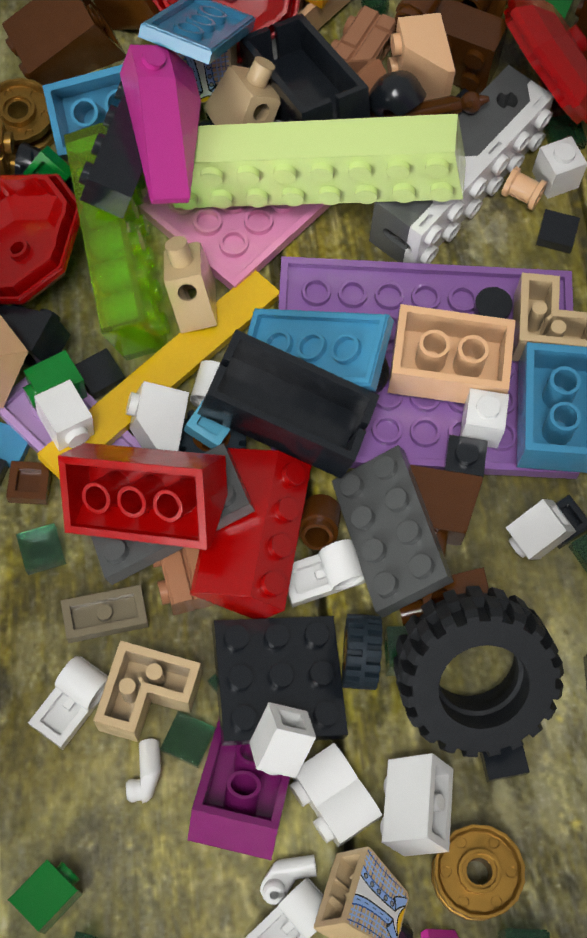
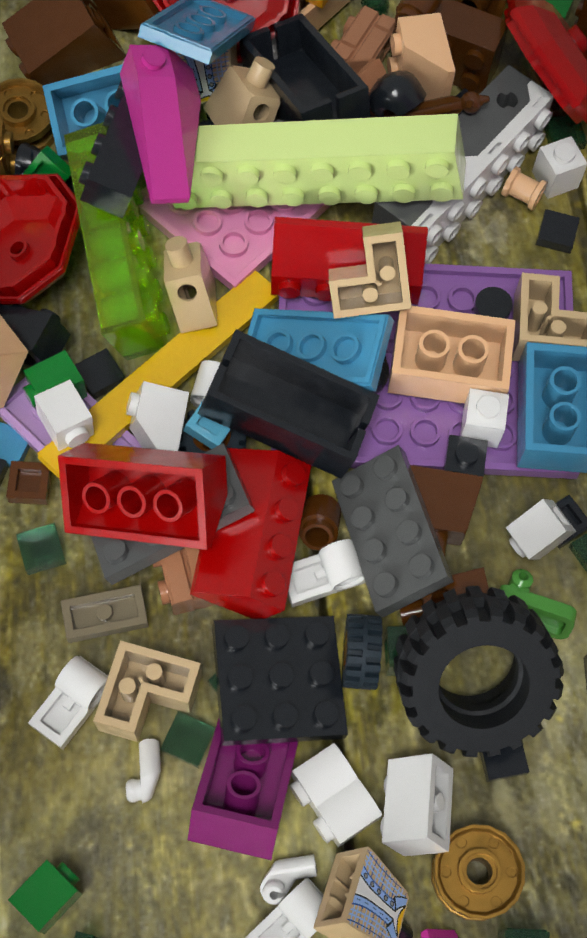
white brick [249,702,316,778] -> none
none -> red slope [271,217,428,305]
none -> tan brick [329,221,411,319]
none -> bright green piece [499,569,577,639]

